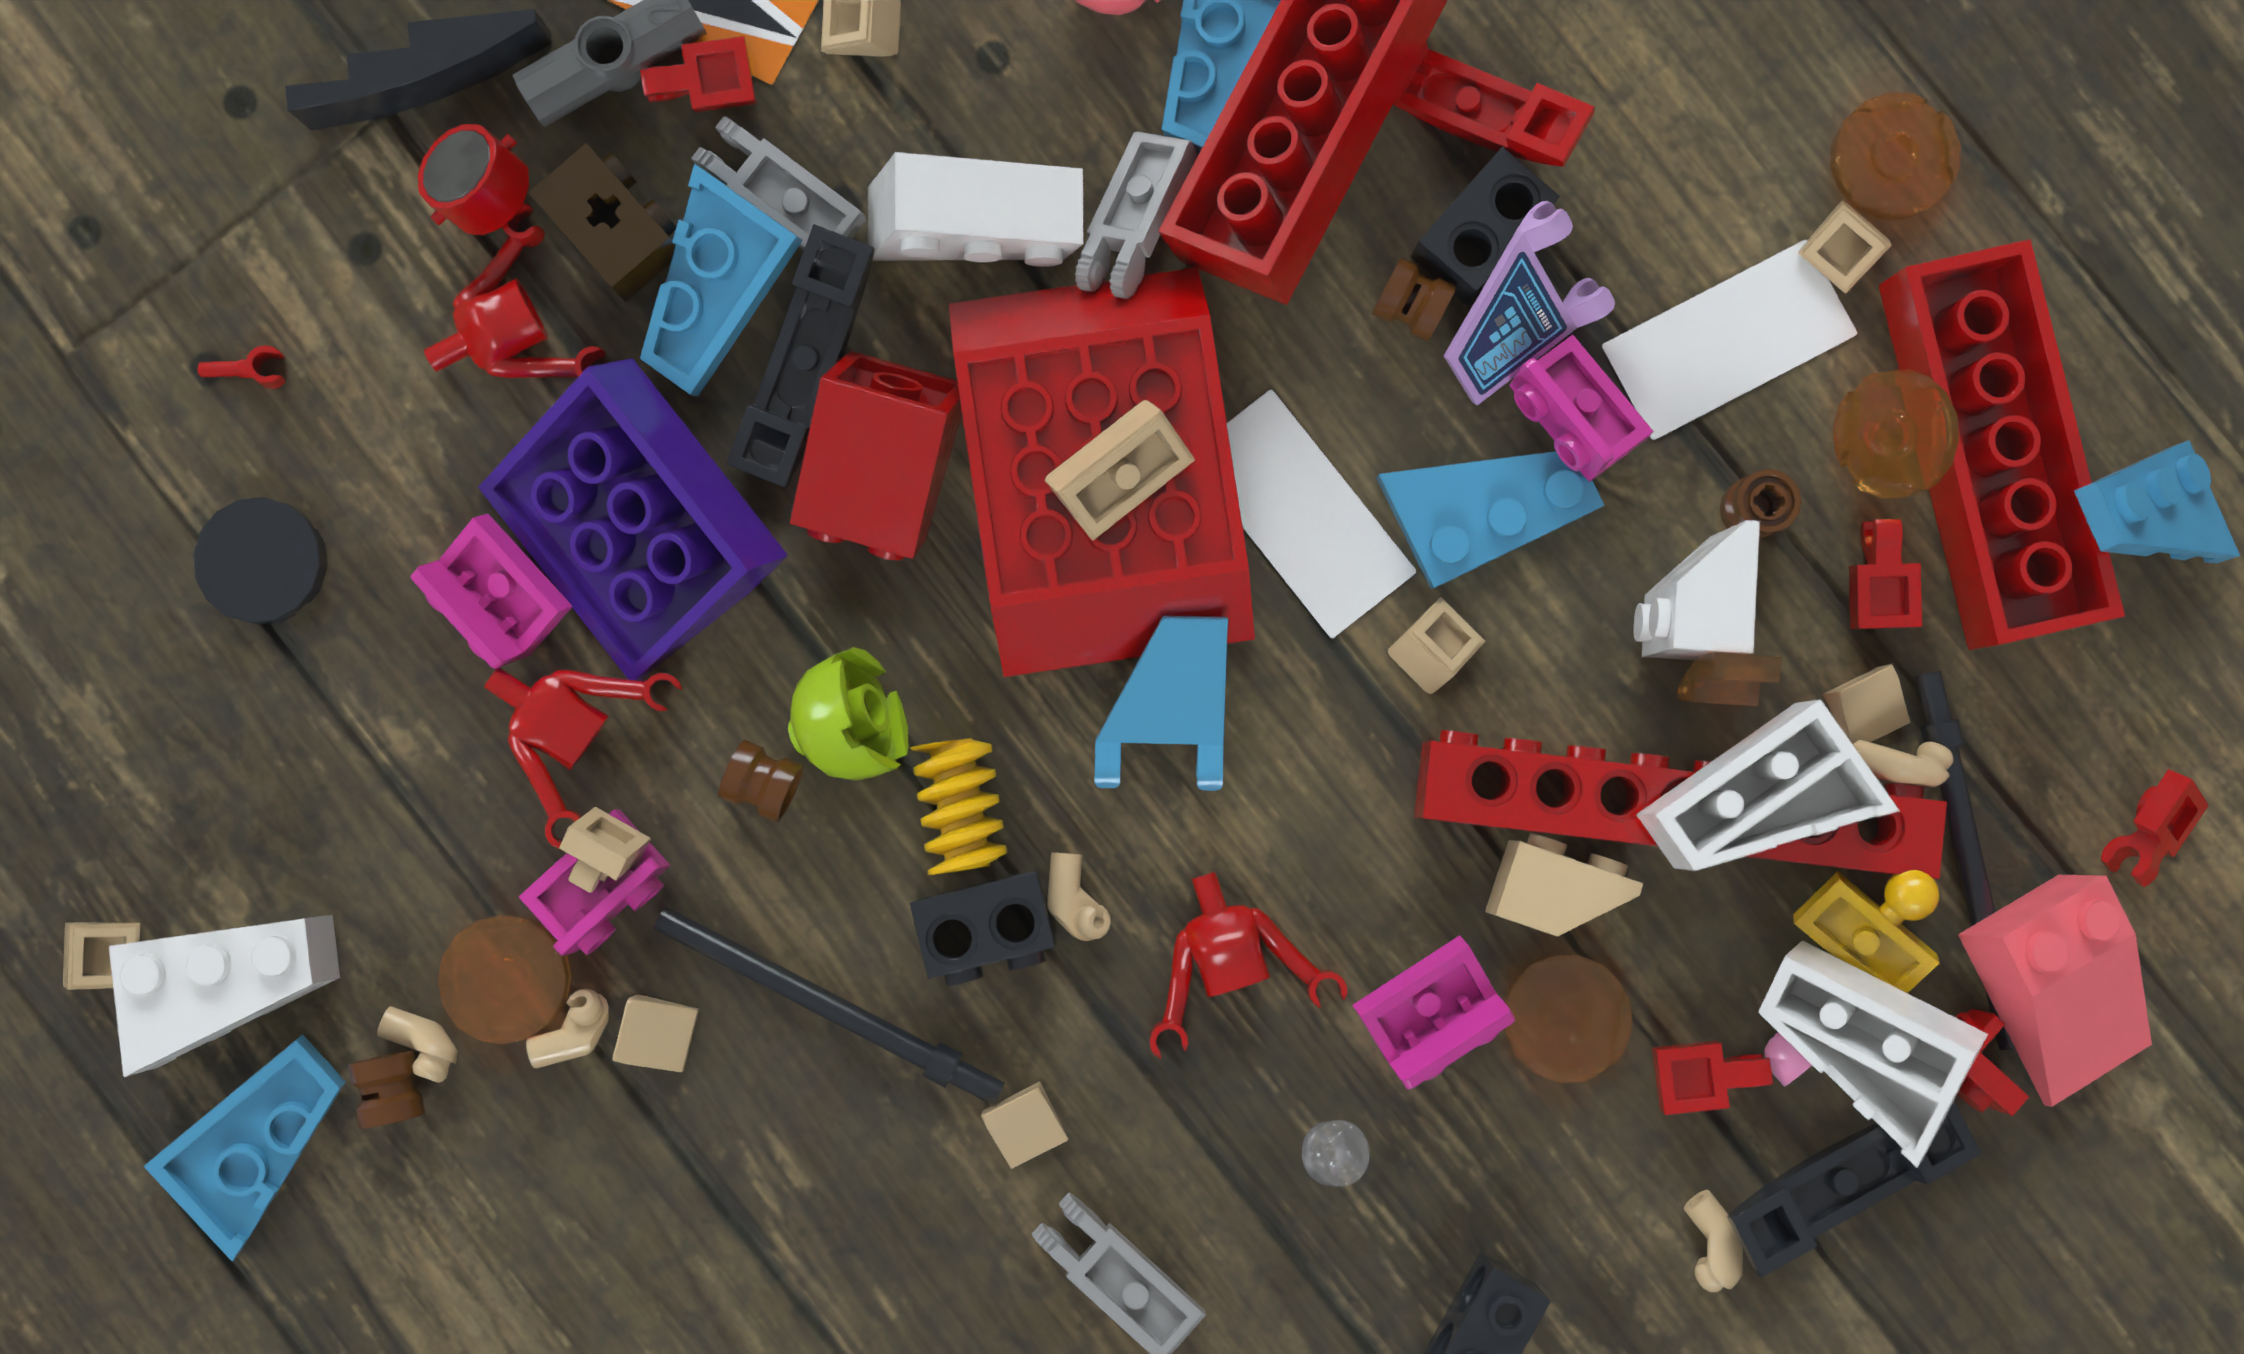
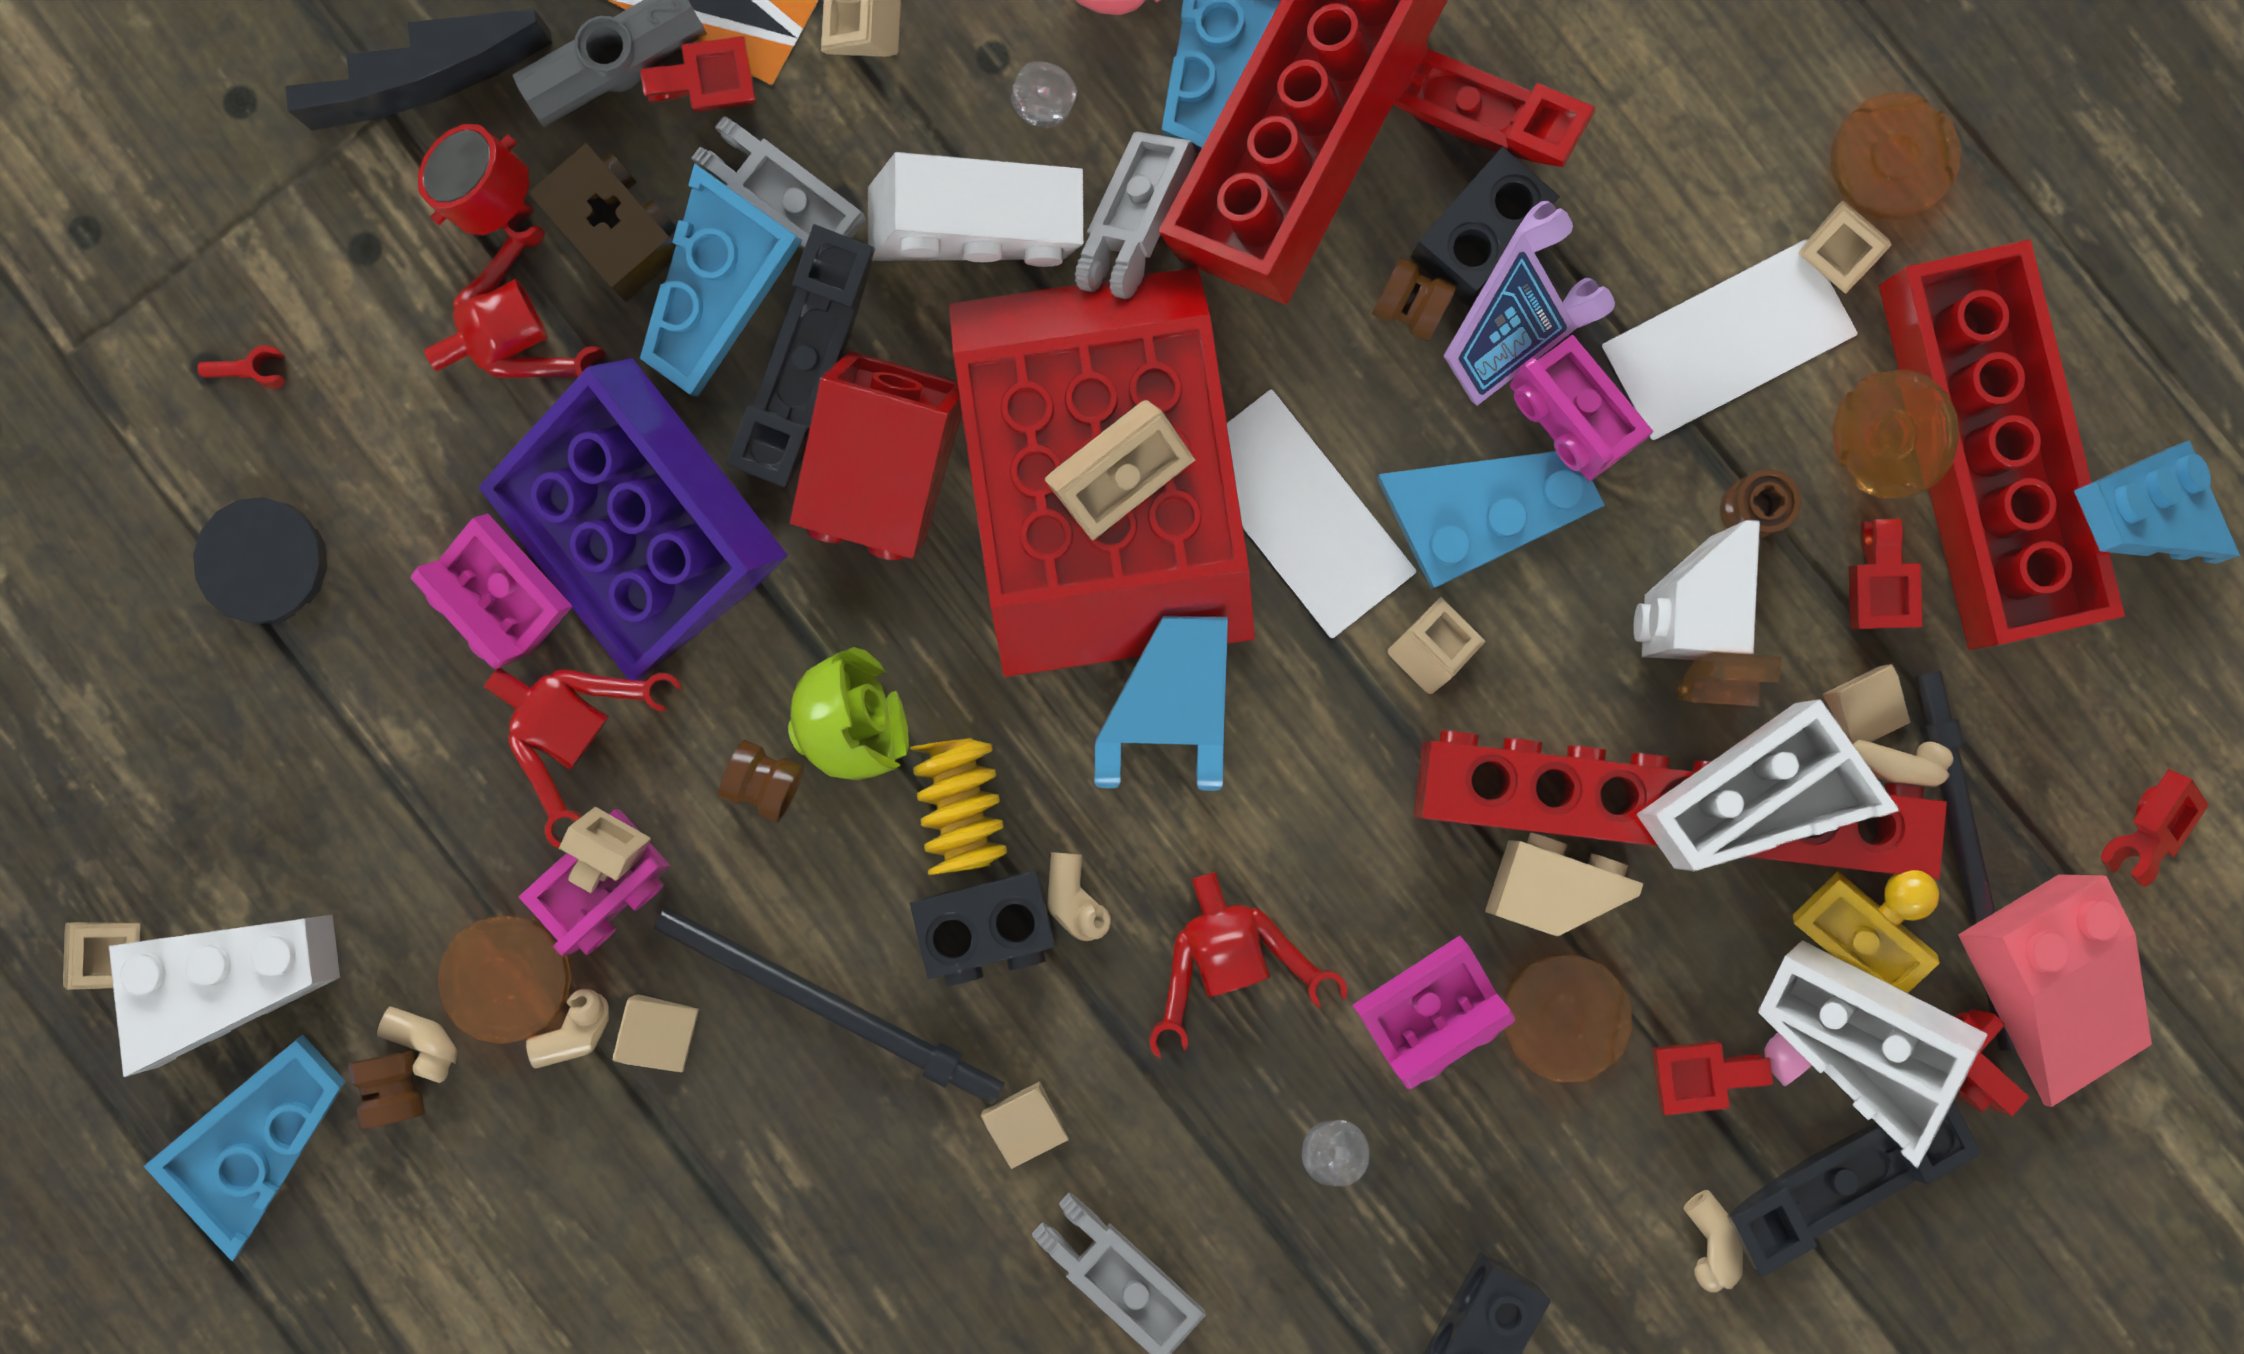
none -> clear tile [1011,61,1076,127]

